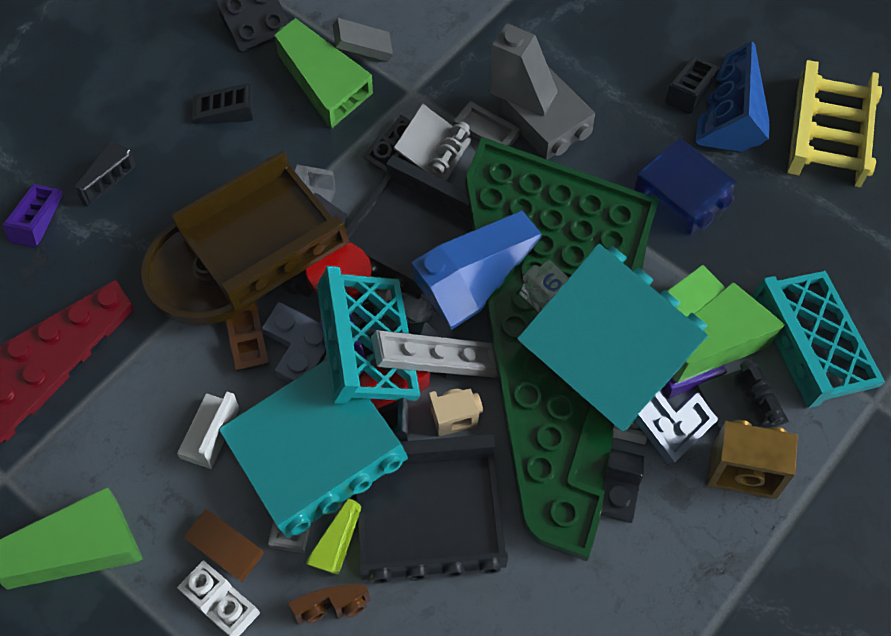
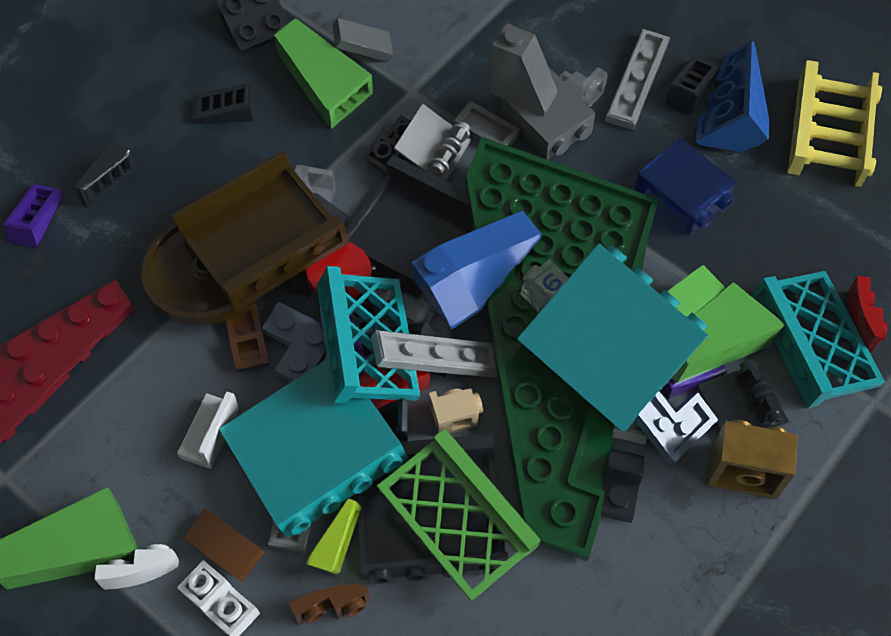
none -> white slope [95,544,179,589]
none -> bright green fence [377,429,541,602]
none -> clear panel [560,68,608,107]
none -> light grey tile [605,29,670,131]
none -> red slope [848,276,887,352]

